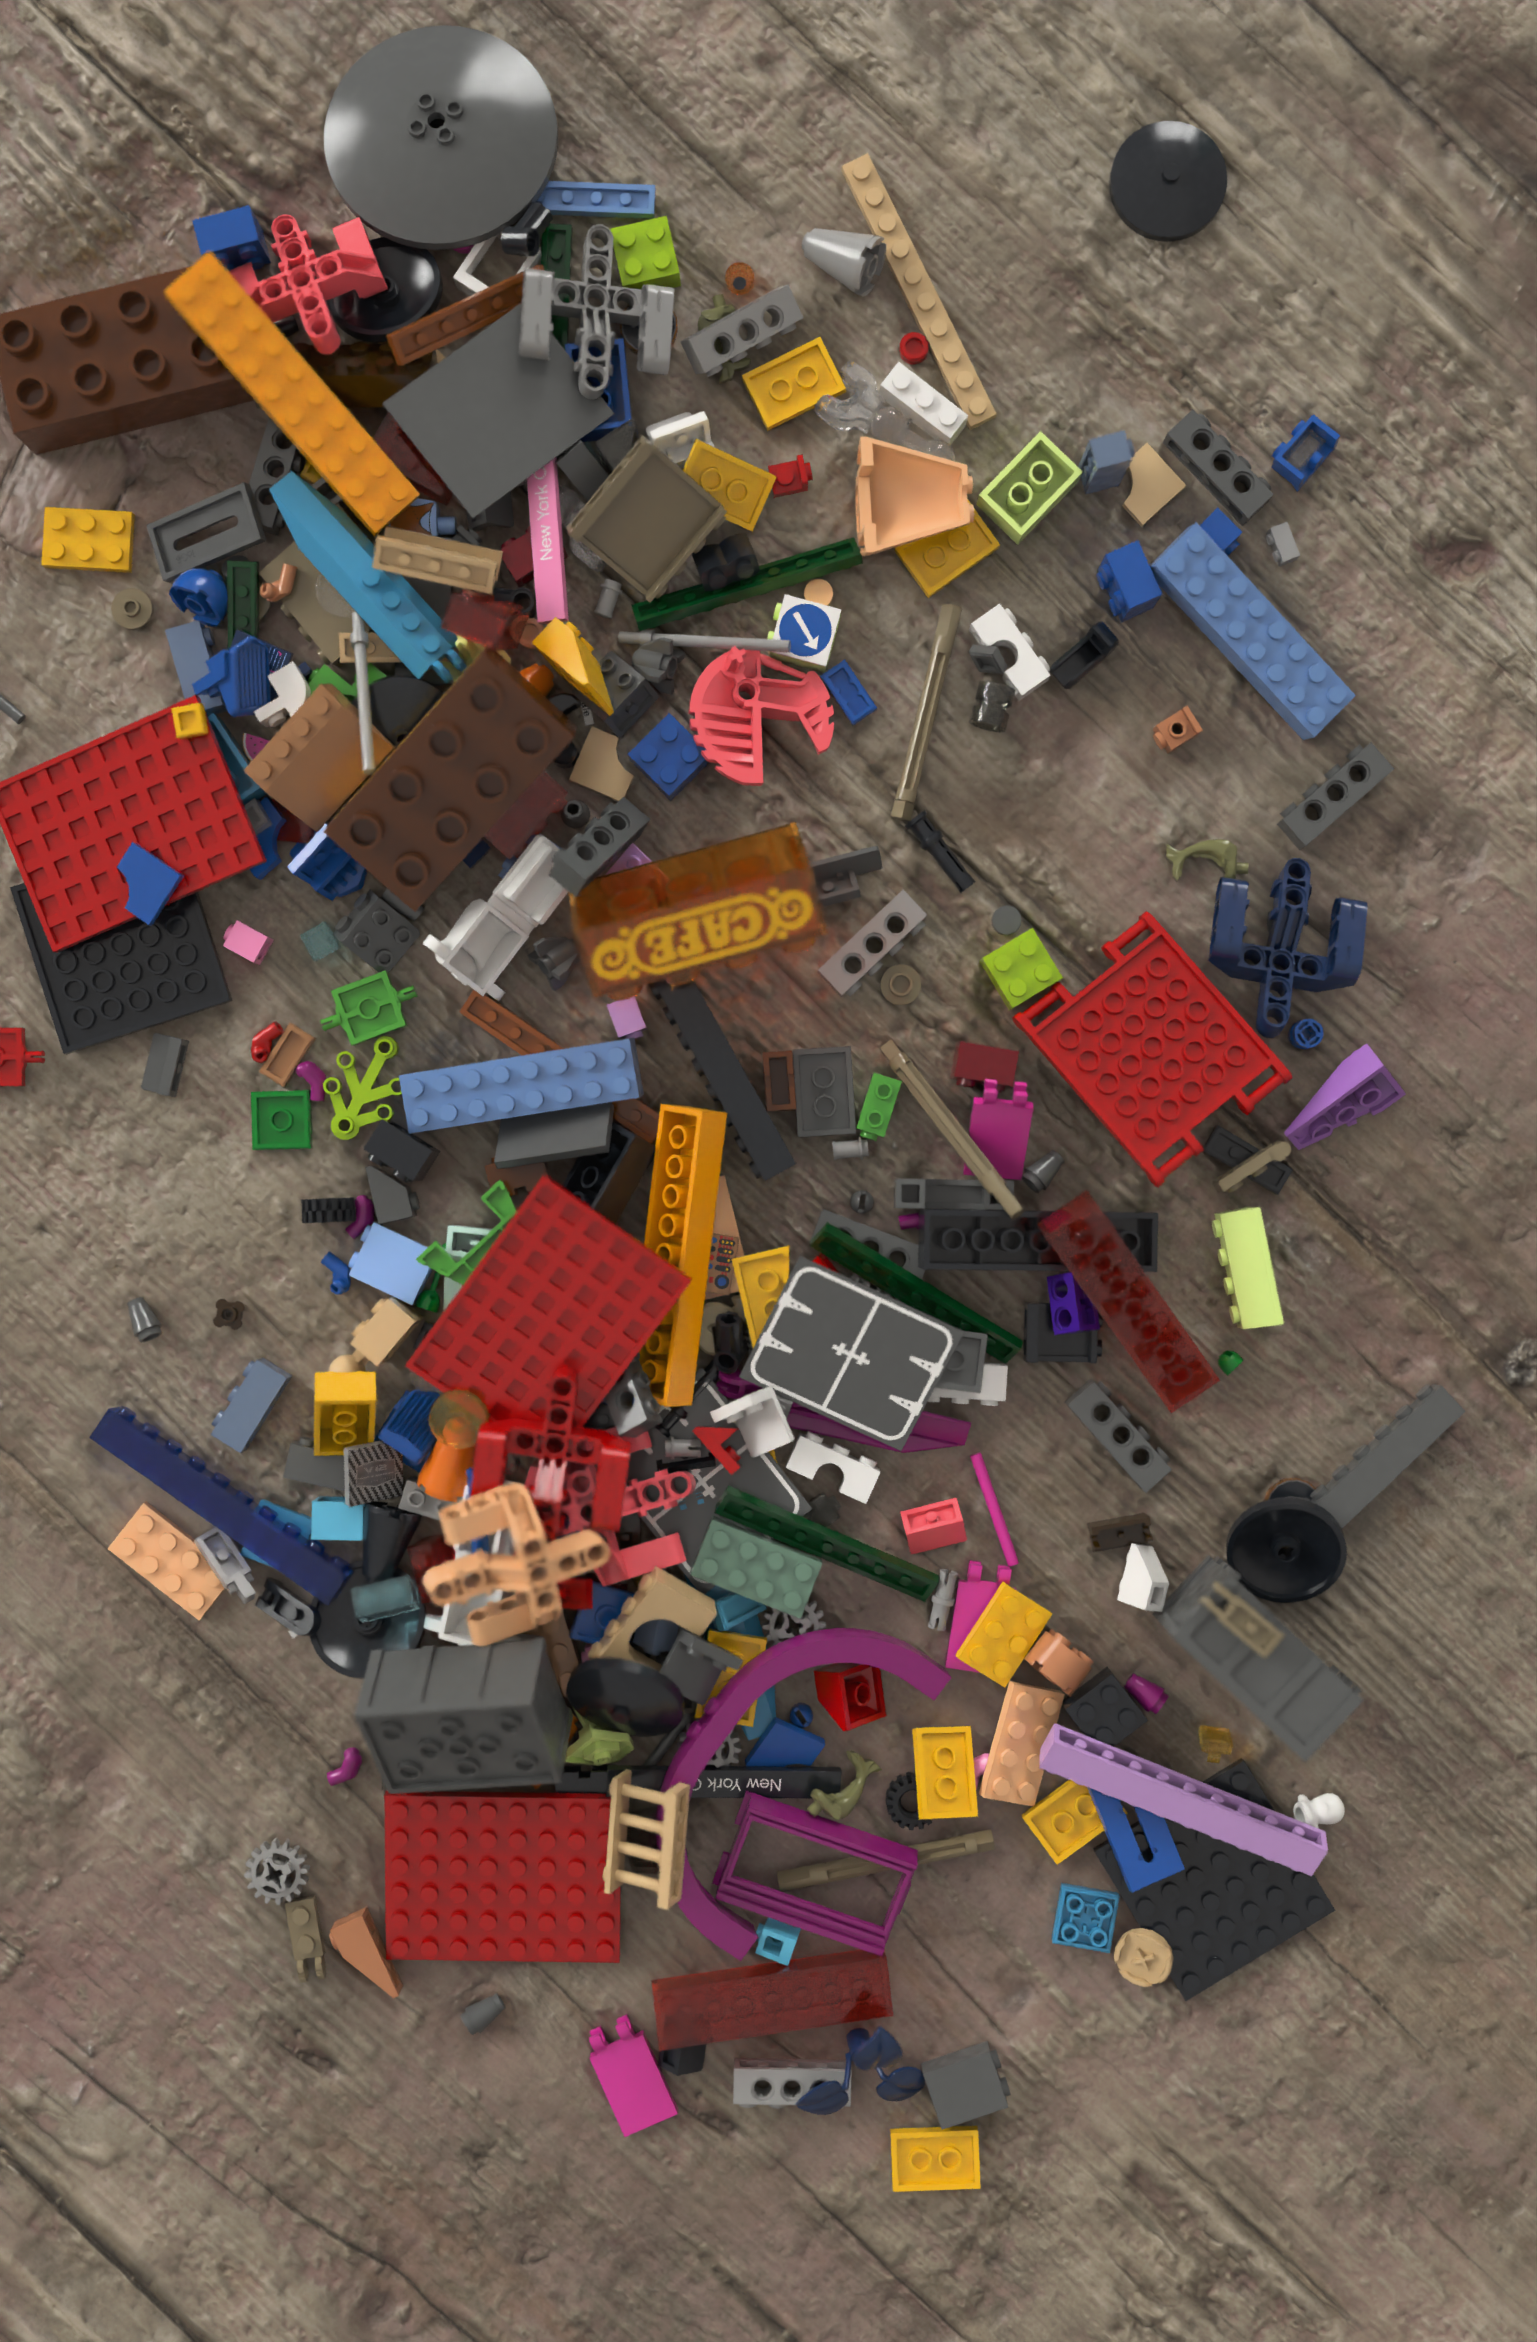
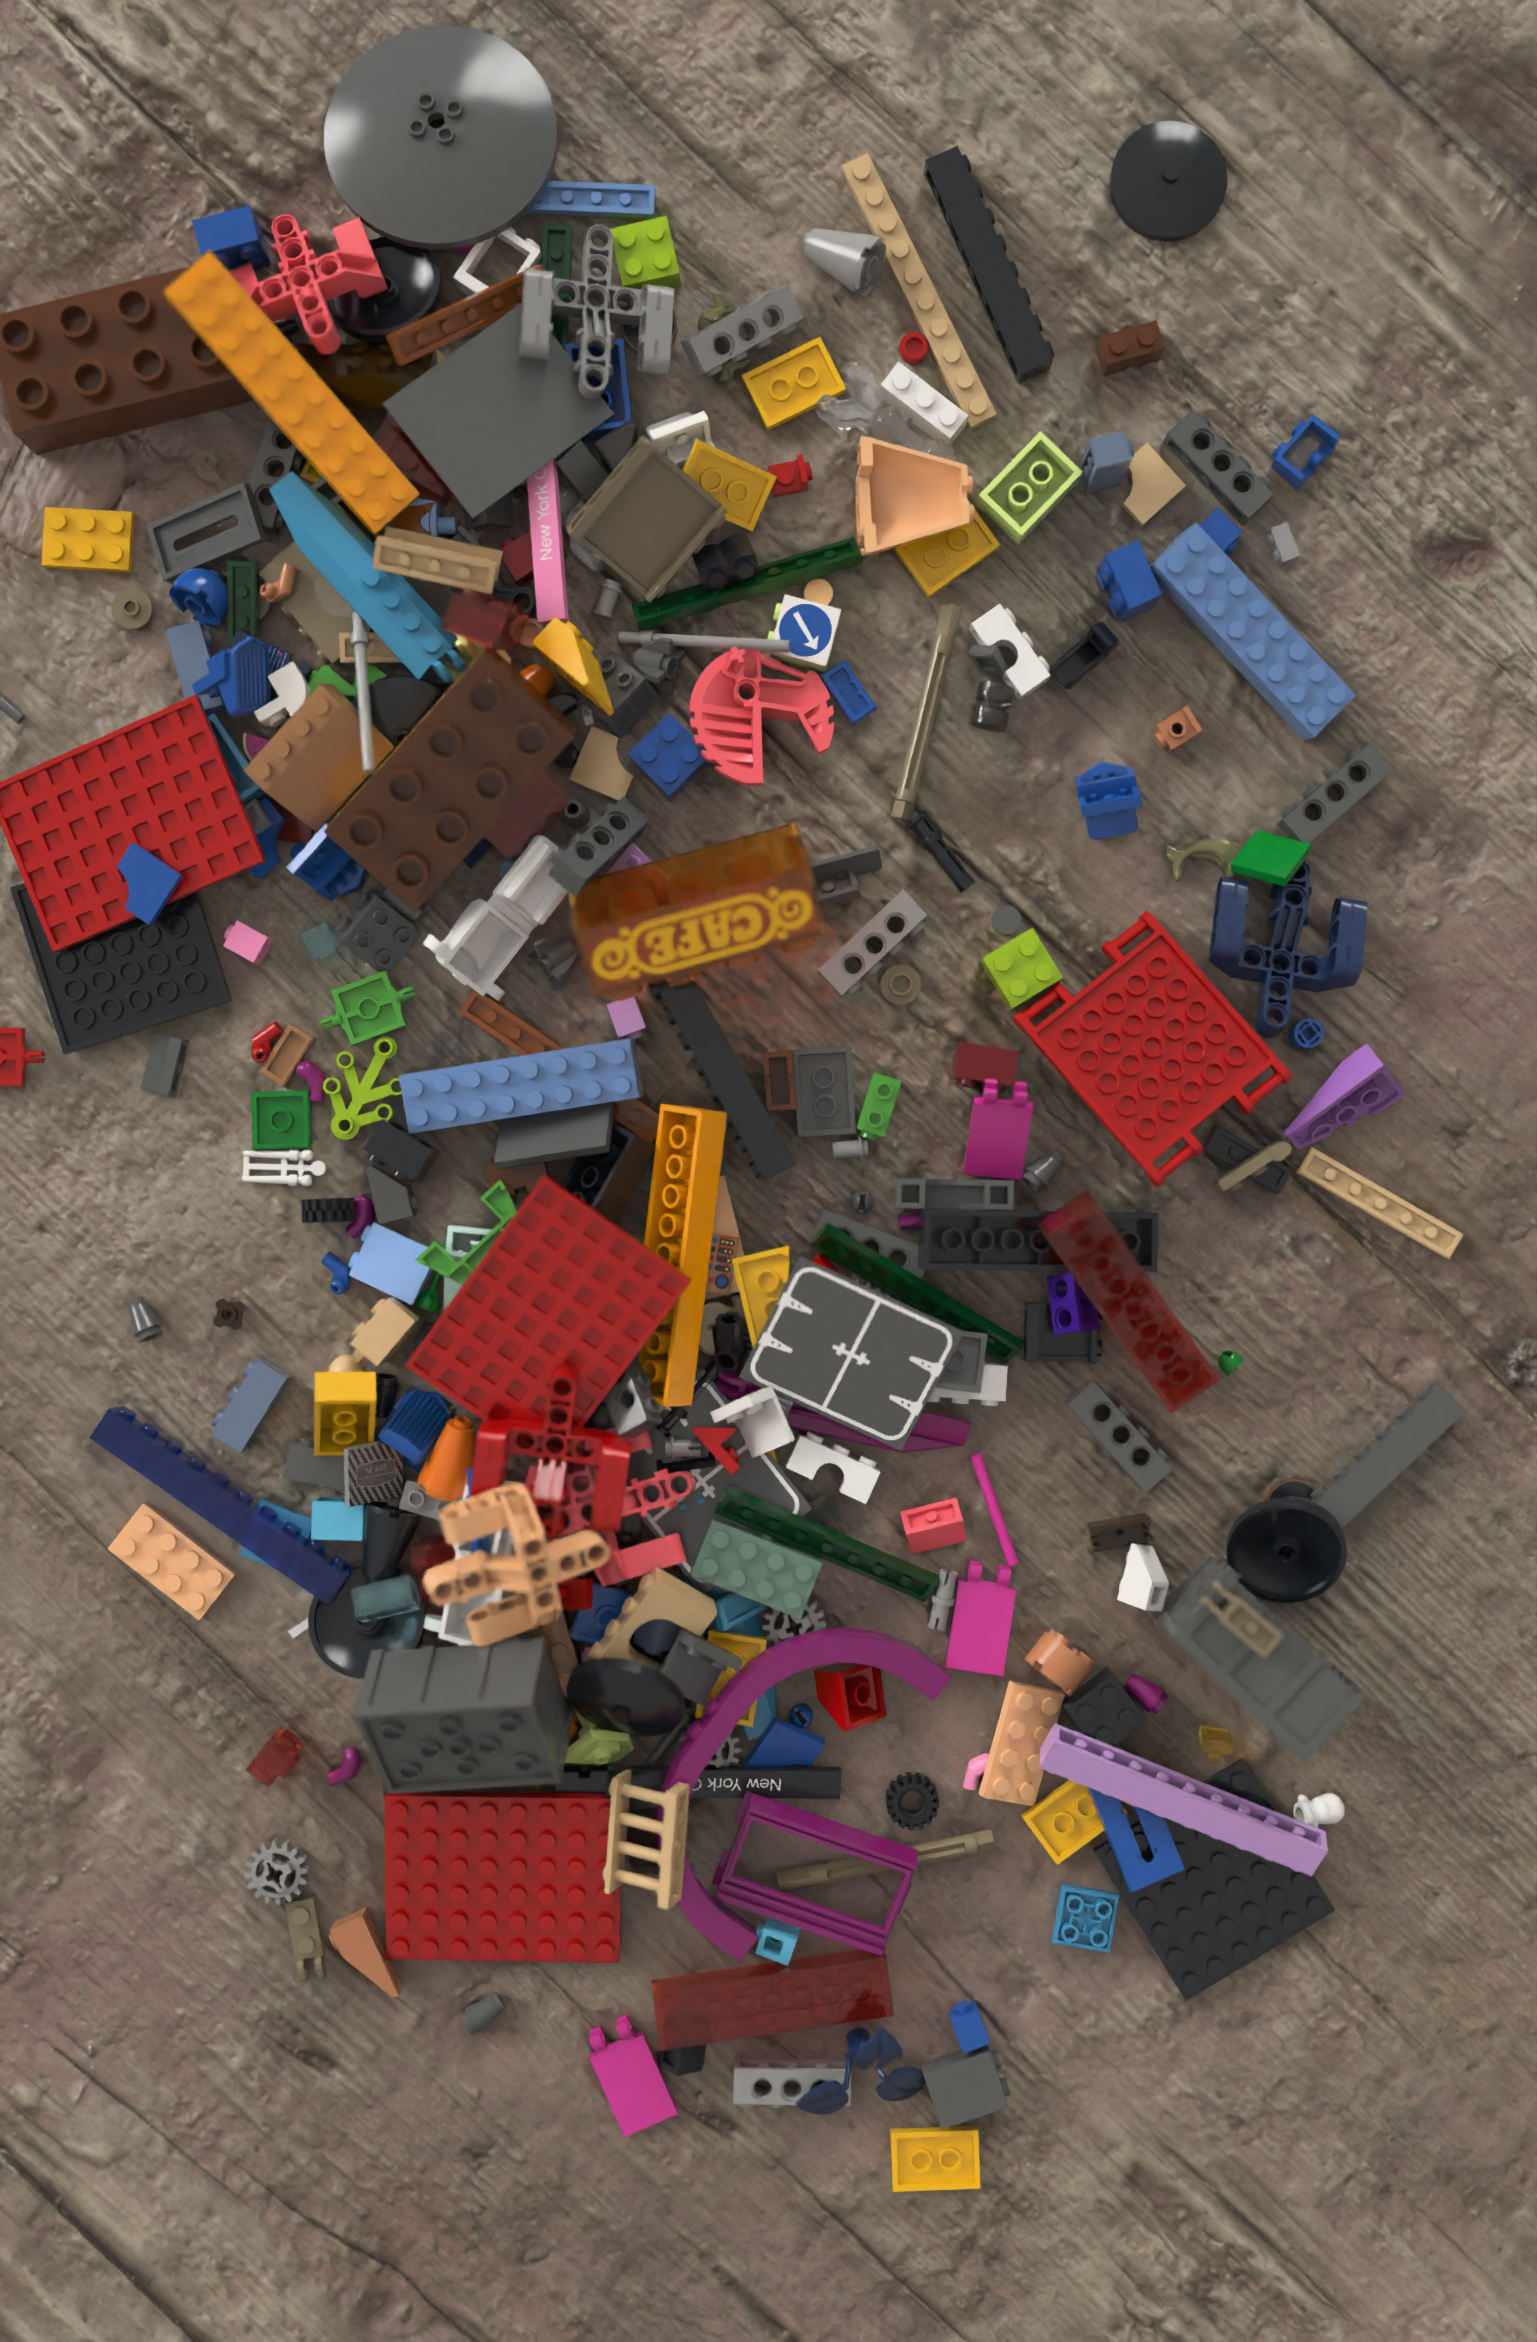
yellow tile [172,703,209,739] -> none
light grey hinge [194,1524,256,1605] -> none
black plate [255,1577,321,1636] -> none
clear yellow tile [429,1390,489,1449] -> none
black piece [501,202,553,256] -> none
clear orange tile [725,262,754,295] -> none
olive animal [806,1750,882,1820] -> none
dark tan piece [880,1040,1024,1220] -> none
yellow plate [912,1726,978,1820] -> none
yellow plate [955,1582,1052,1688] -> none
tan tile [1114,1928,1174,1987] -> none
yellowish green slope [1212,1207,1284,1329] -> none
none -> white piece [242,1149,327,1186]
none -> clear red brick [246,1728,303,1788]
none -> black cone [375,1373,400,1418]
none -> black brick [924,146,1054,384]
none -> blue brick [949,2000,991,2054]
none -> blue piece [1074,761,1142,839]
none -> reddish brown brick [1095,320,1165,377]
none -> green tile [1231,830,1311,886]
none -> tan tile [1295,1147,1464,1260]

